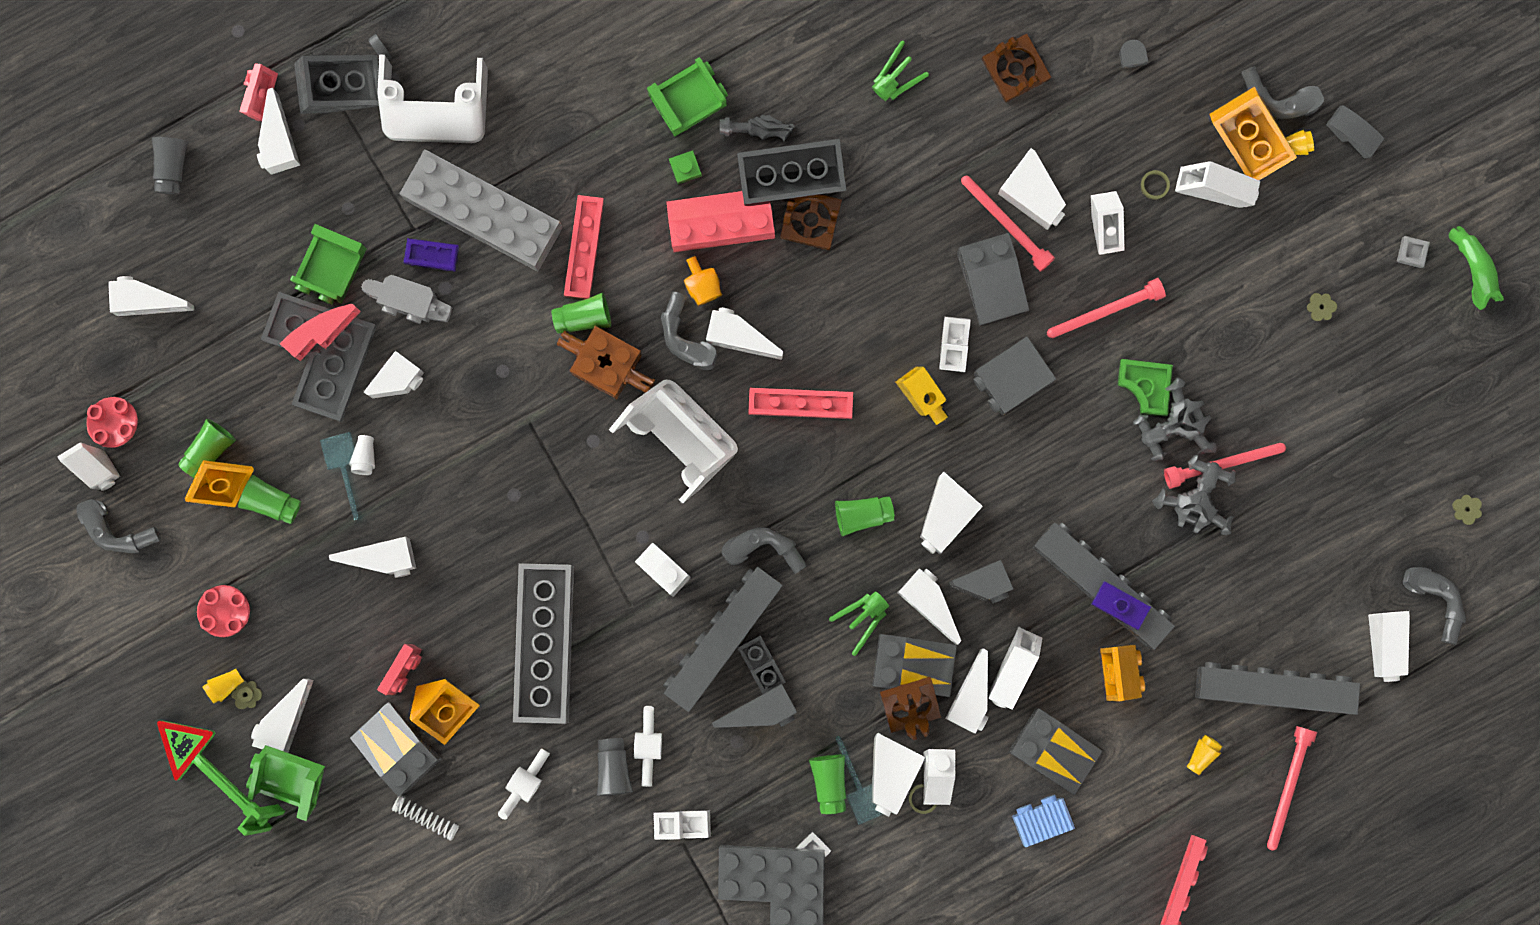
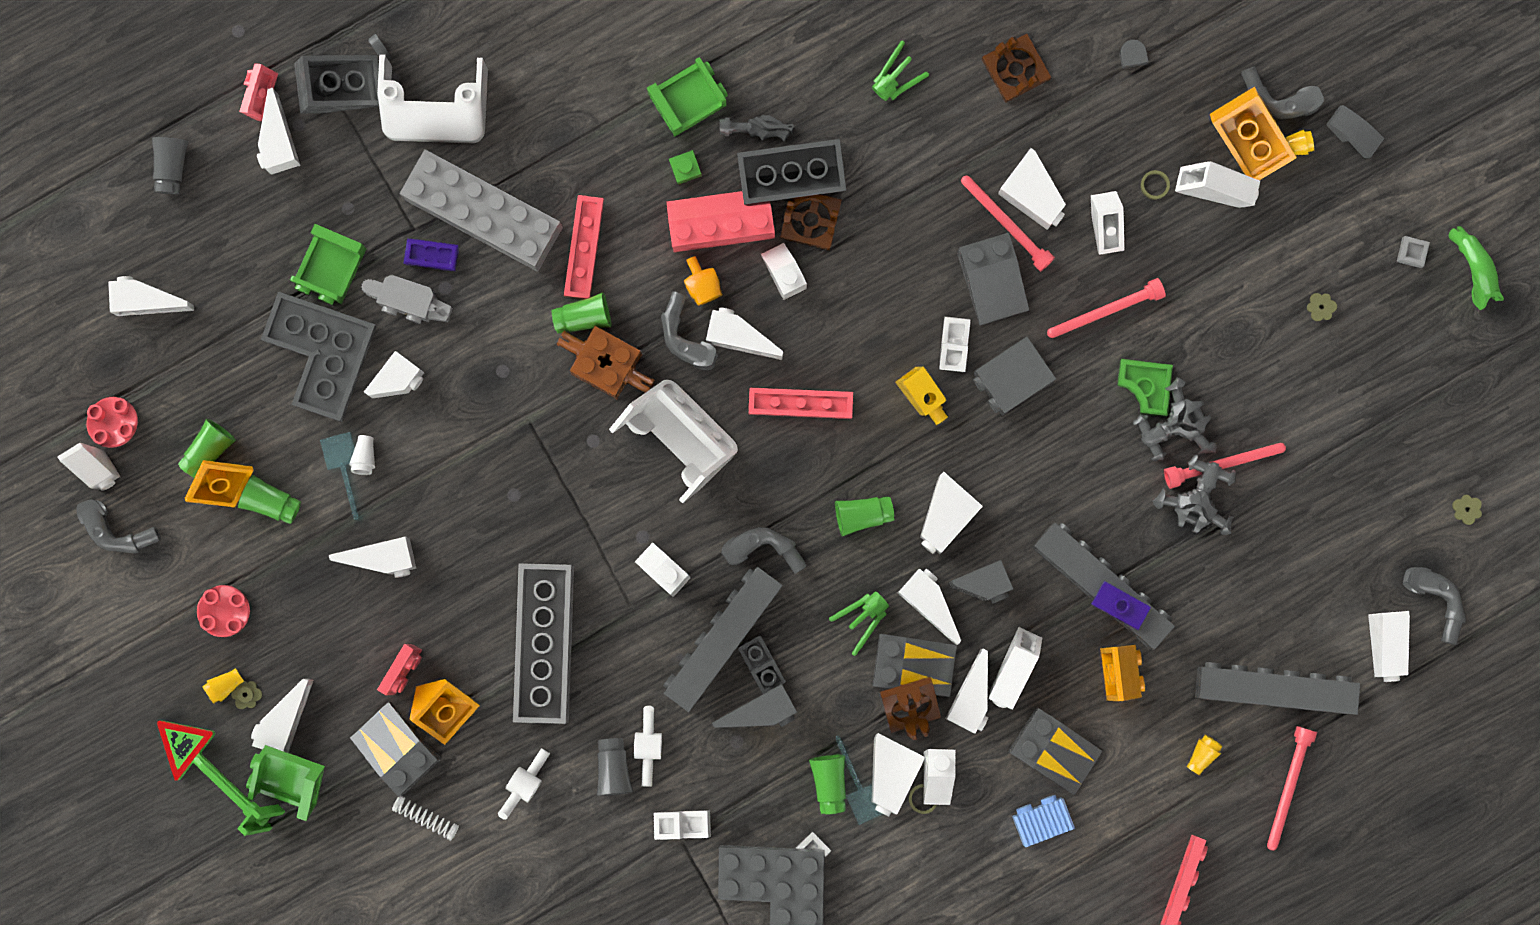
coral slope [280,304,361,361] -> none
none -> white slope [761,243,807,300]

